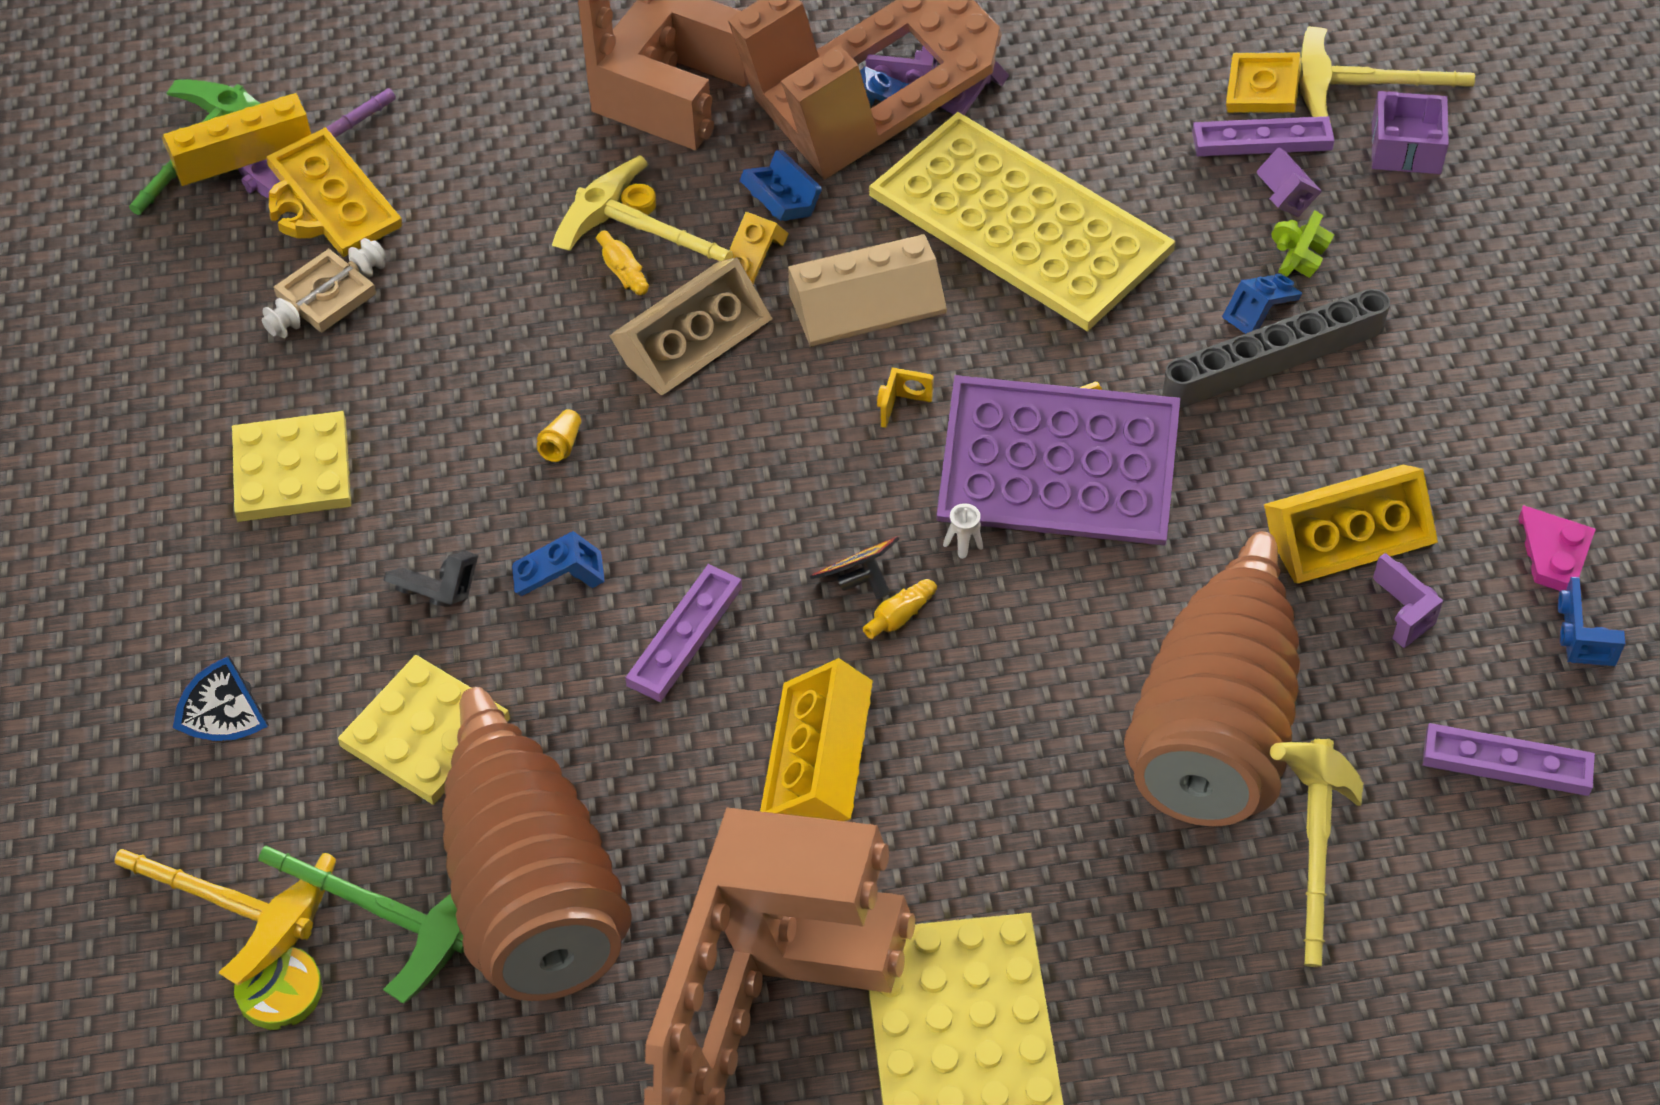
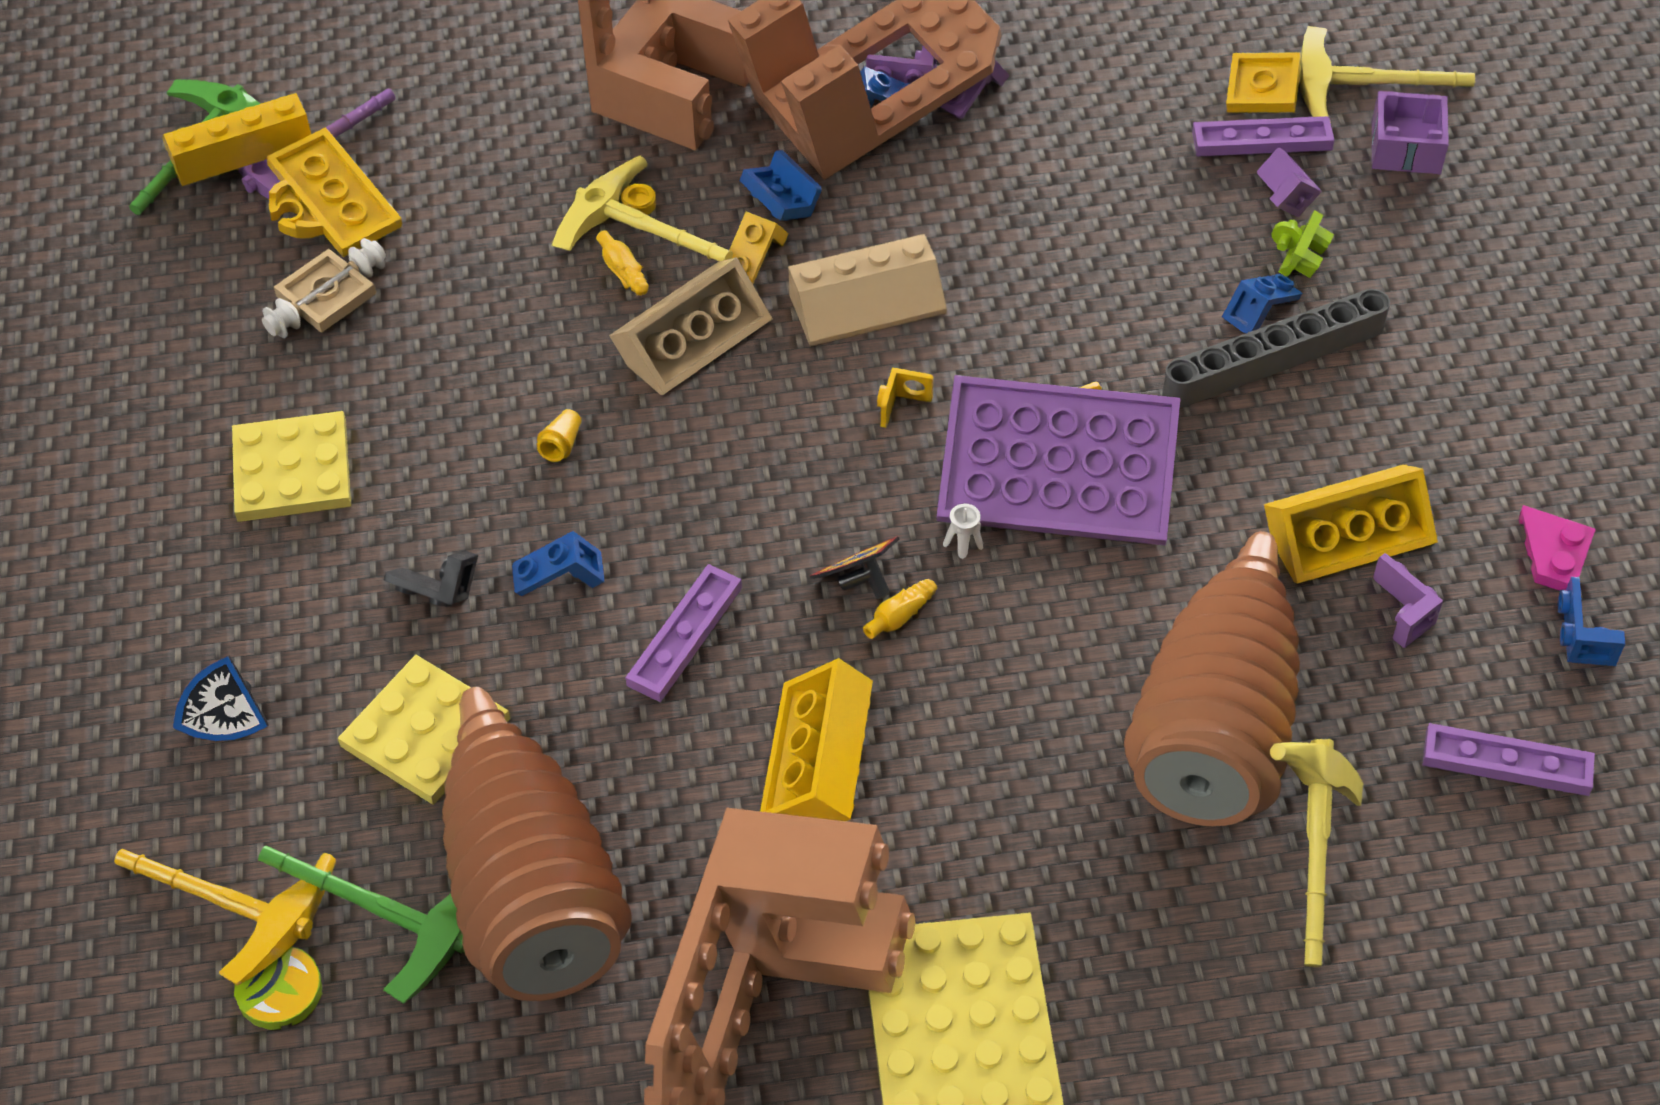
light yellow plate [869,112,1176,331] -> none

